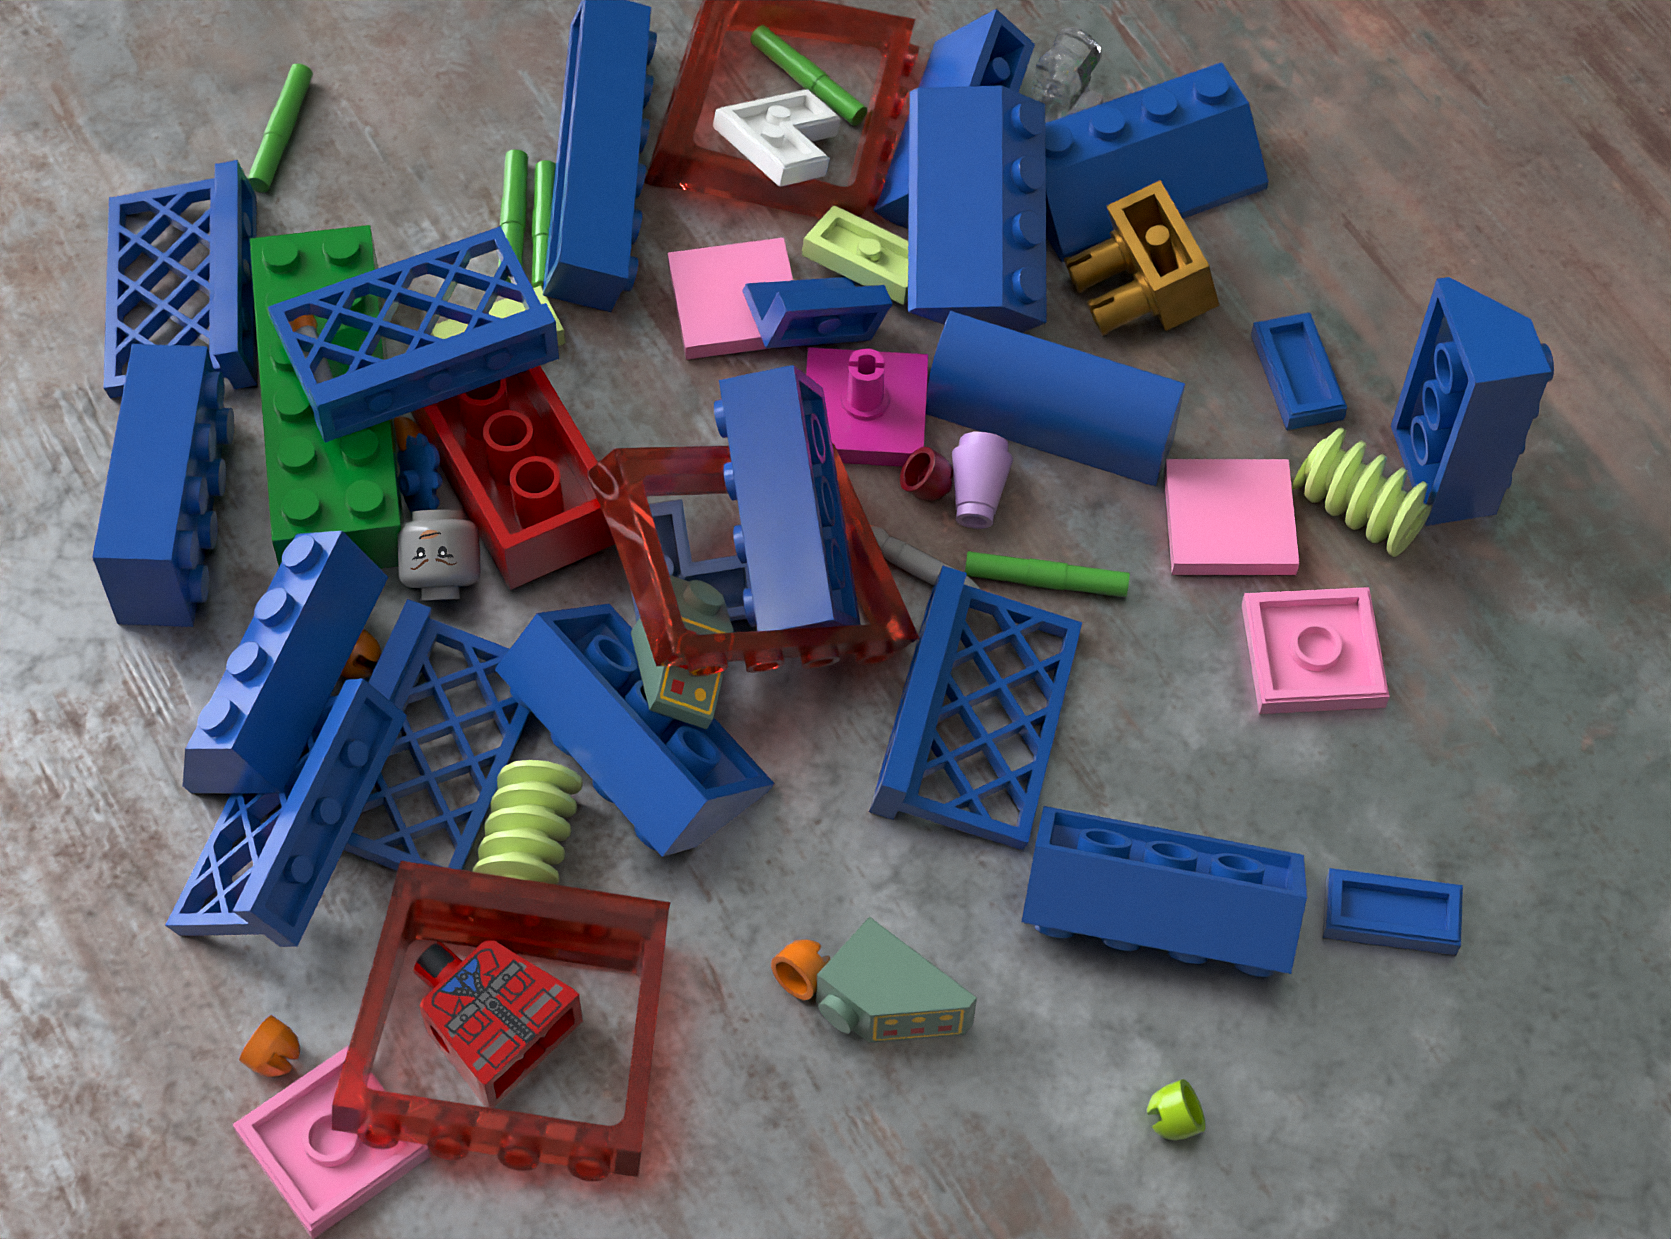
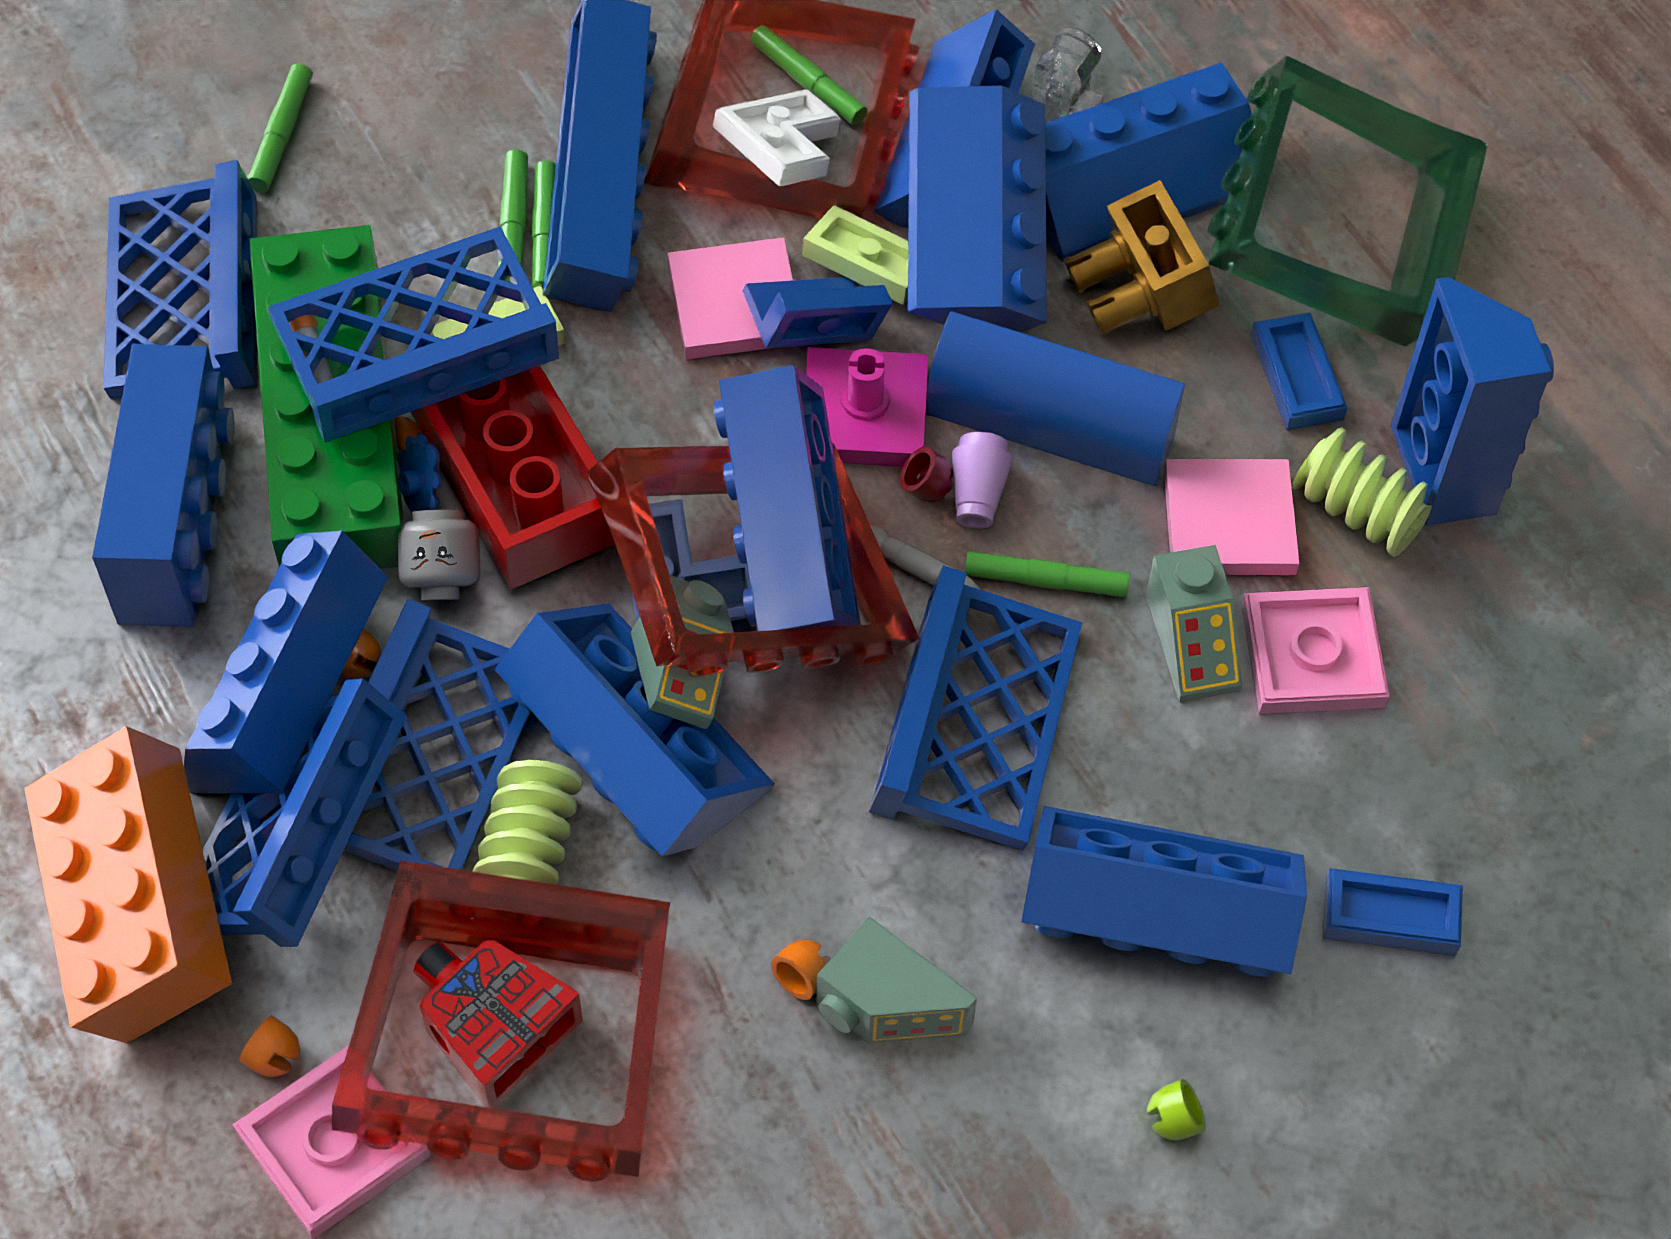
none -> orange brick [25,726,232,1044]
none -> sand green slope [1146,545,1242,702]
none -> clear green windscreen [1208,56,1488,347]

